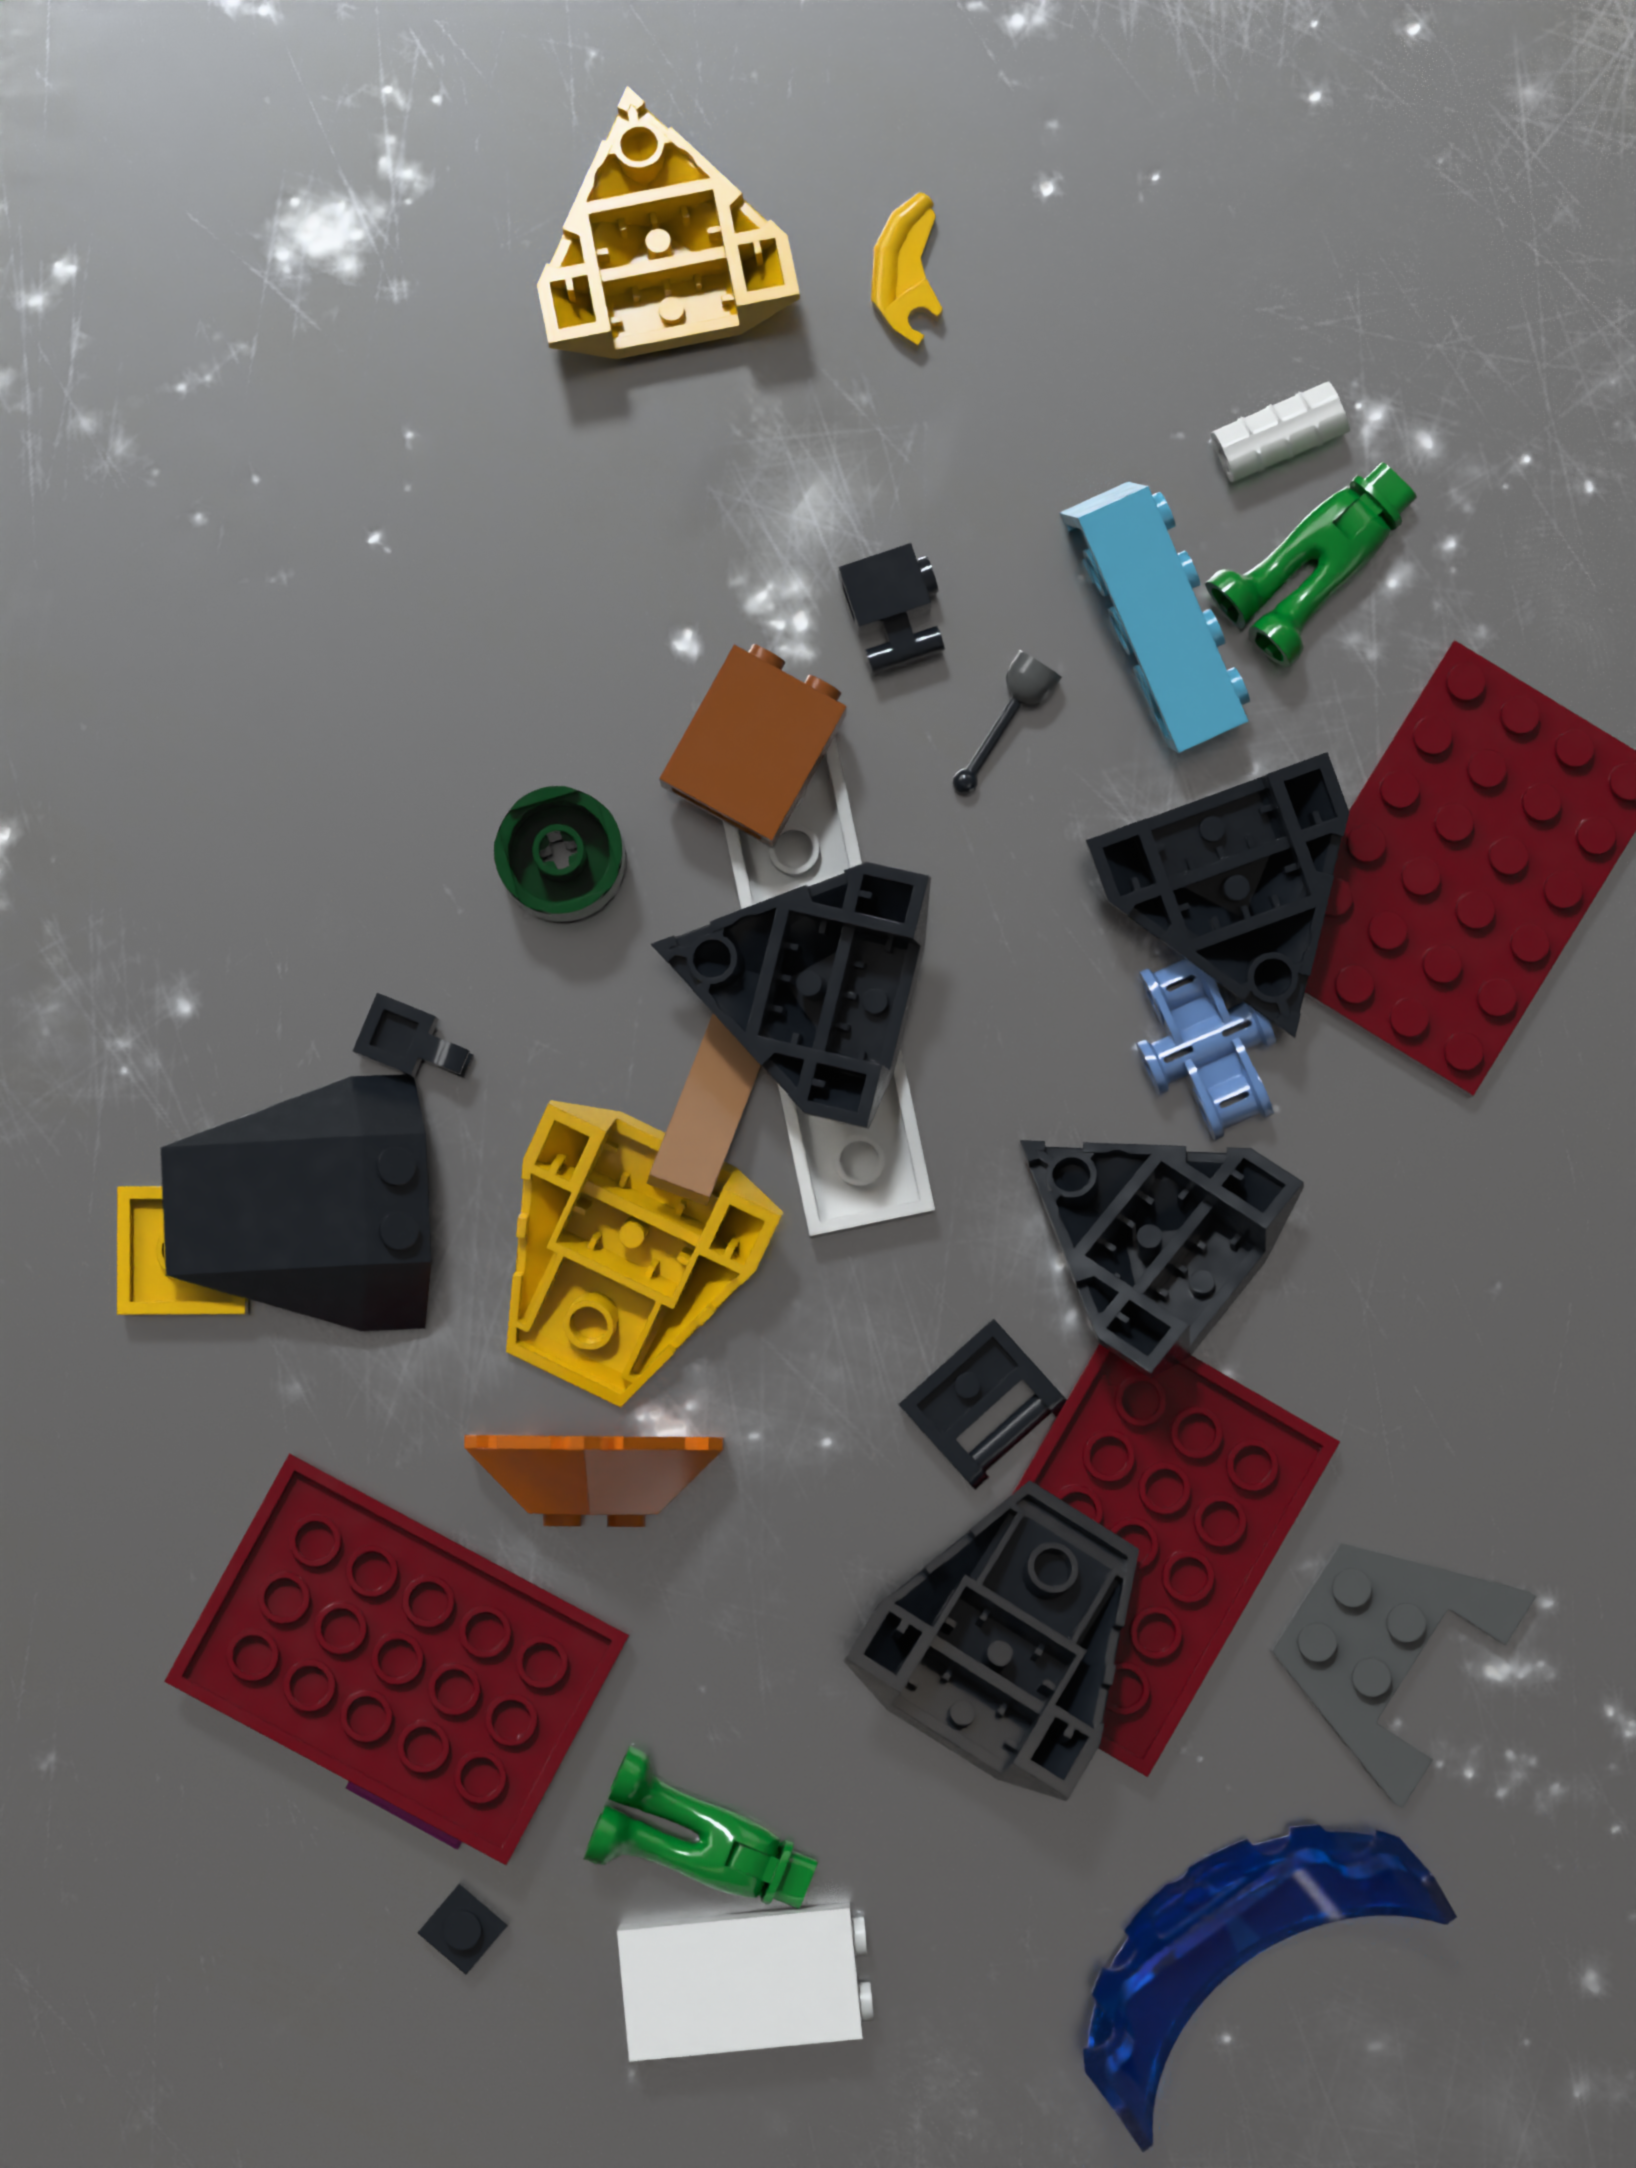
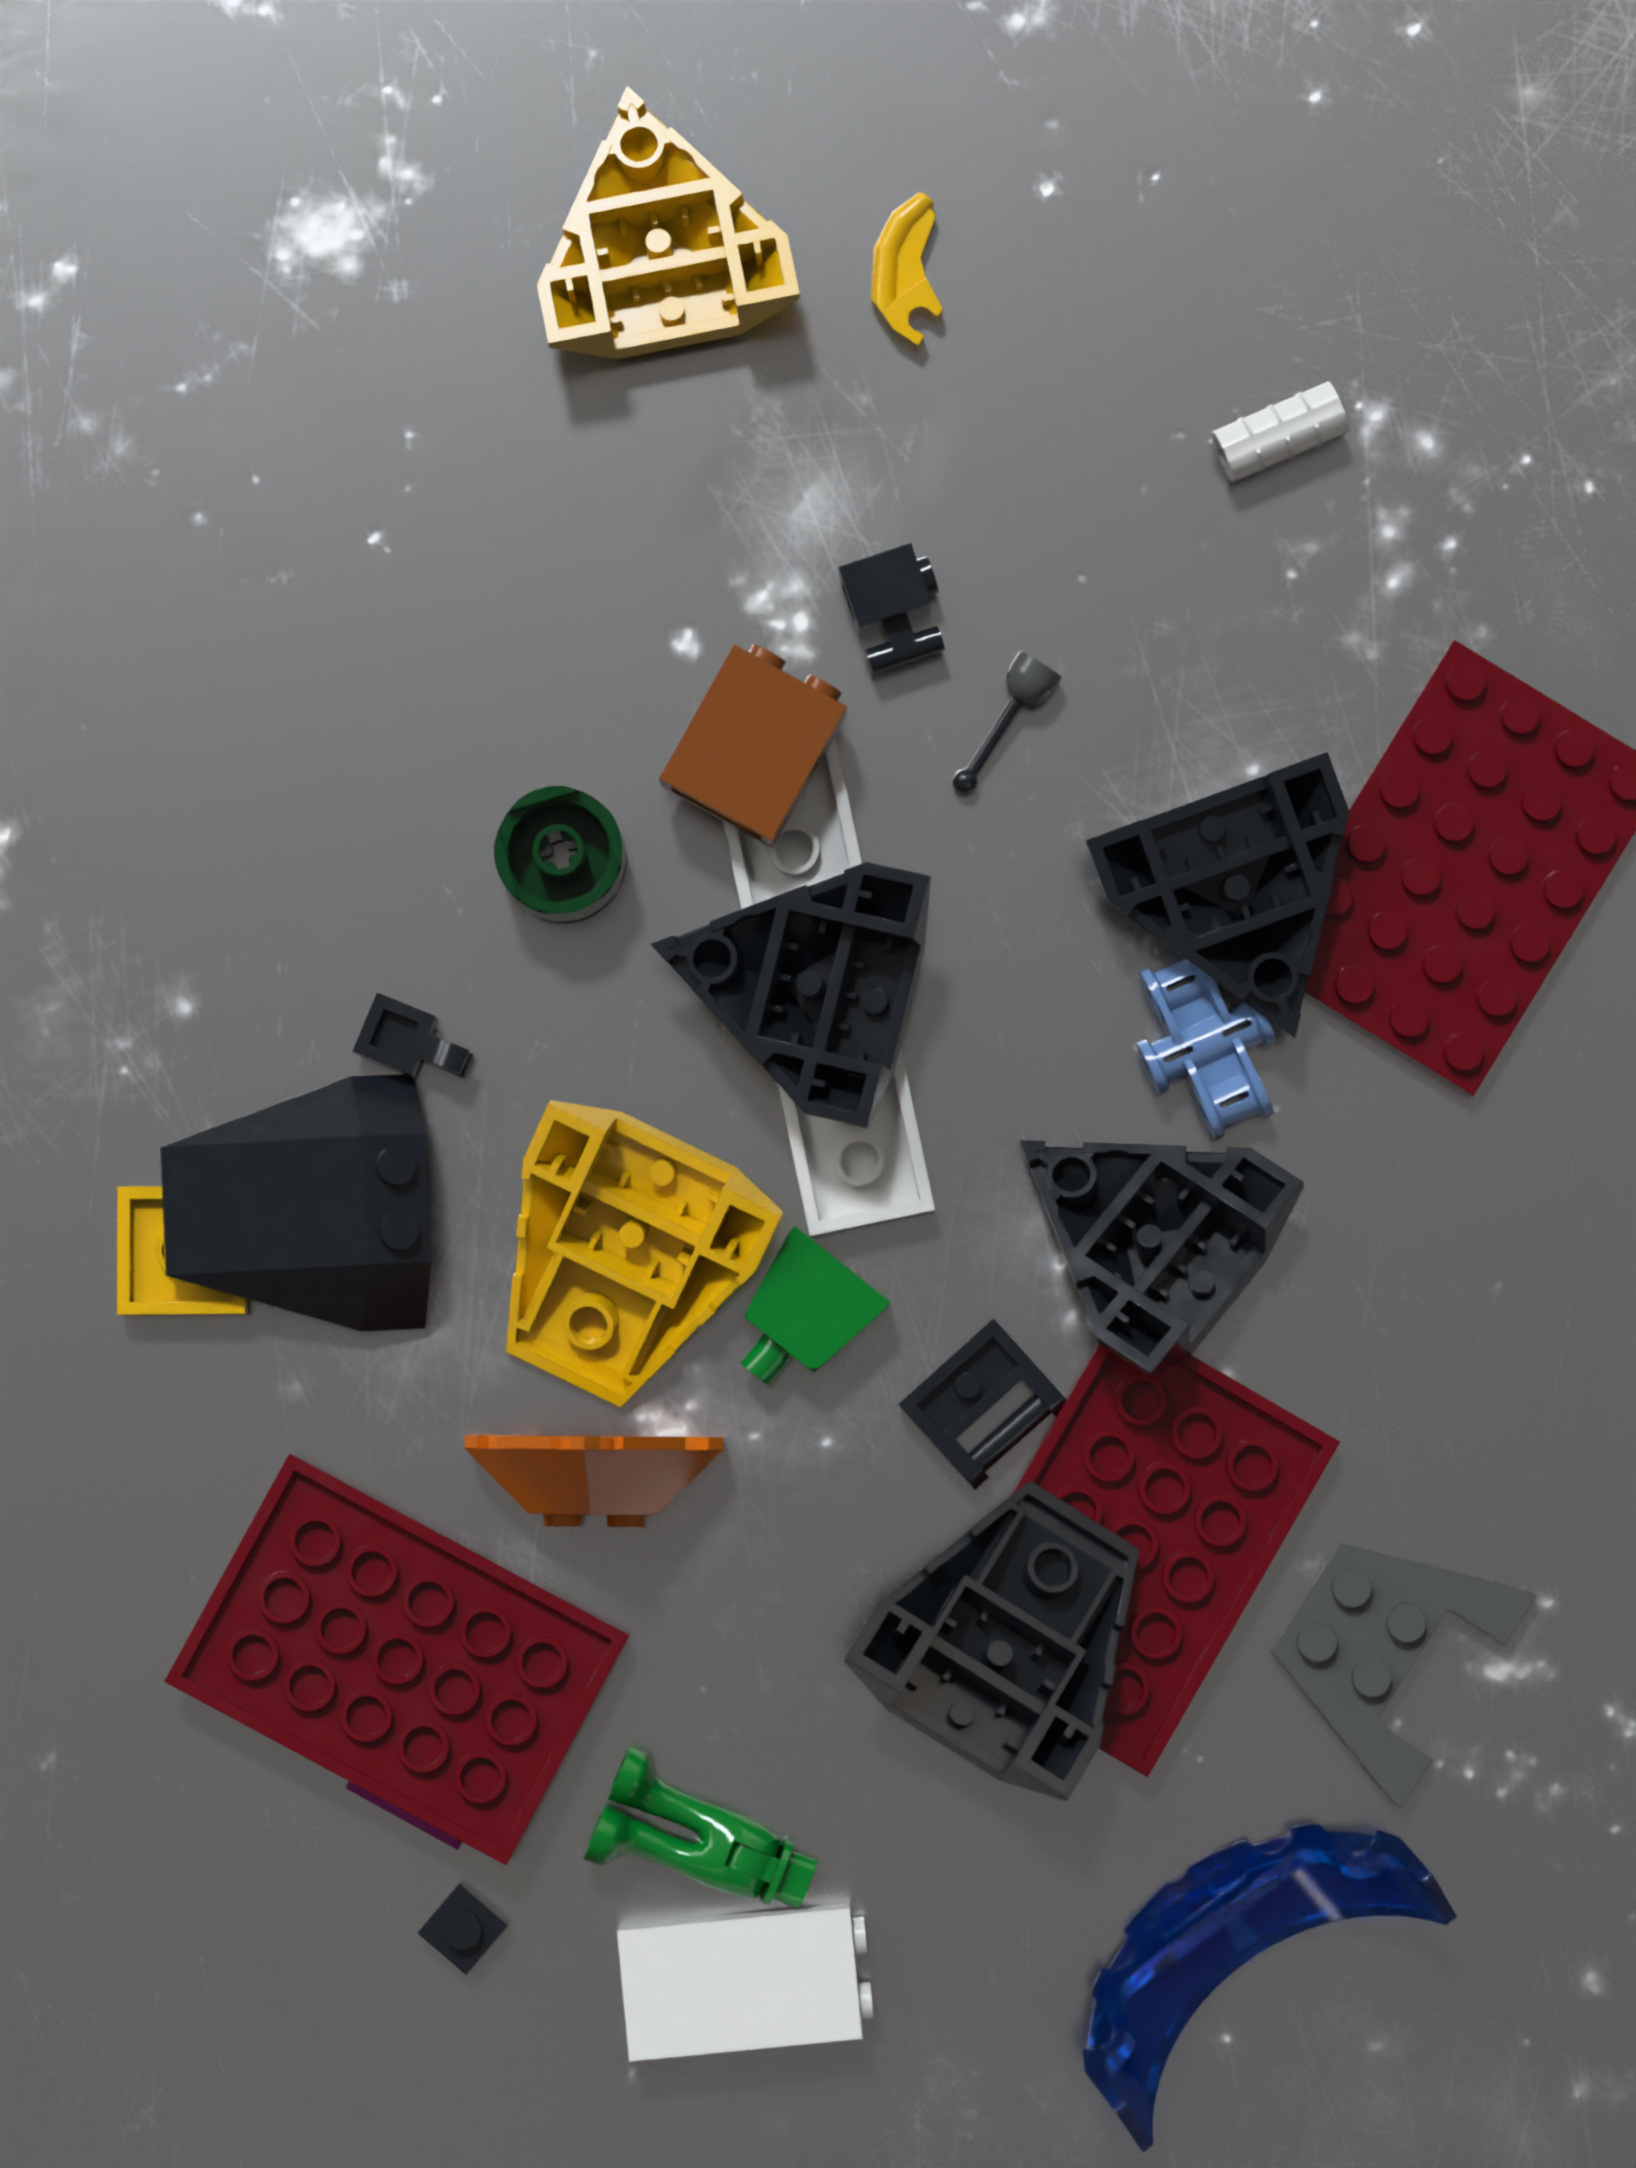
medium nougat tile [647,1014,761,1206] -> none
medium azure wedge [1060,482,1250,753] -> none
green piece [1205,462,1417,668] -> none
none -> green torso [740,1226,890,1387]

